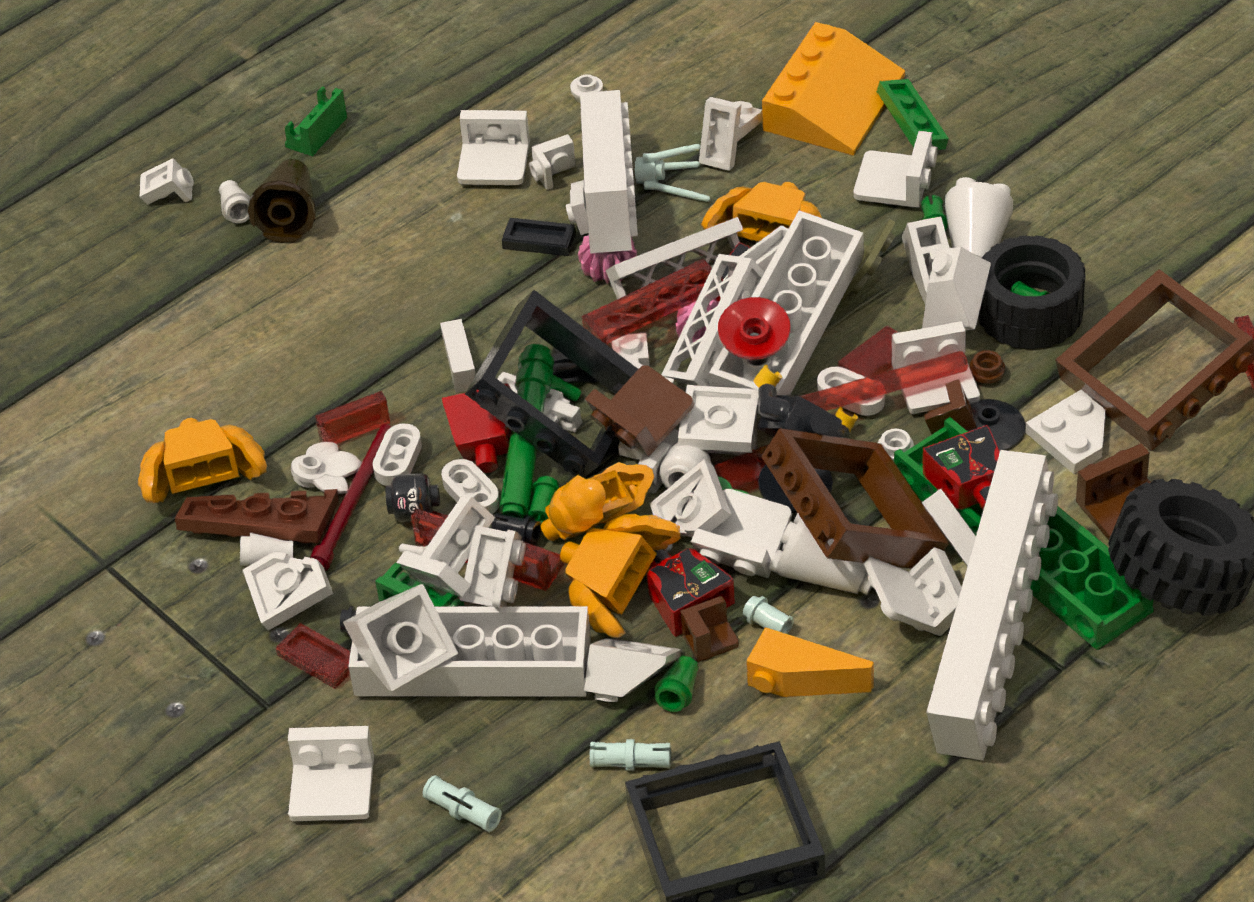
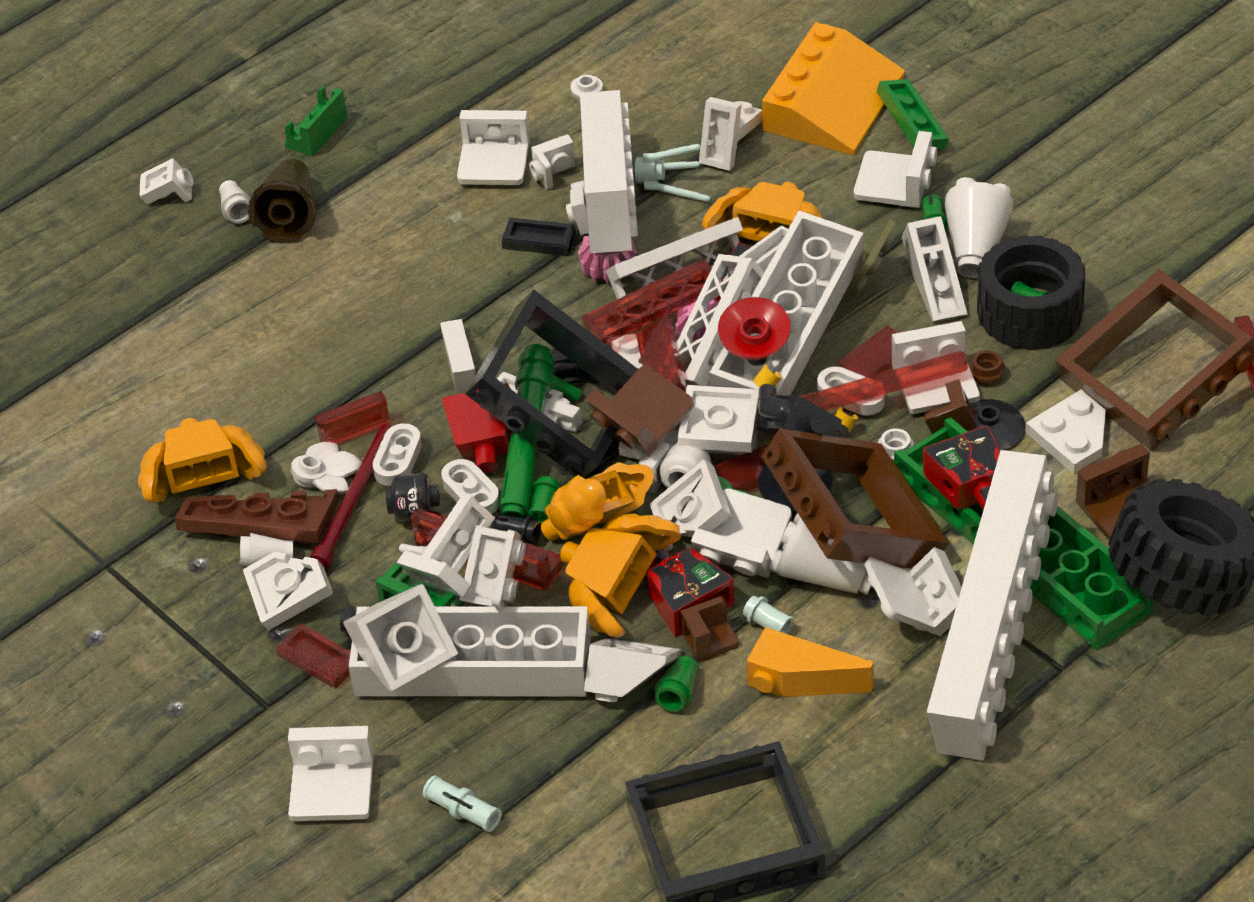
light aqua pin [590,739,671,771] -> none
white slope [922,247,991,330] -> none
white piece [922,489,976,567] -> none
none -> clear red tile [636,316,686,391]

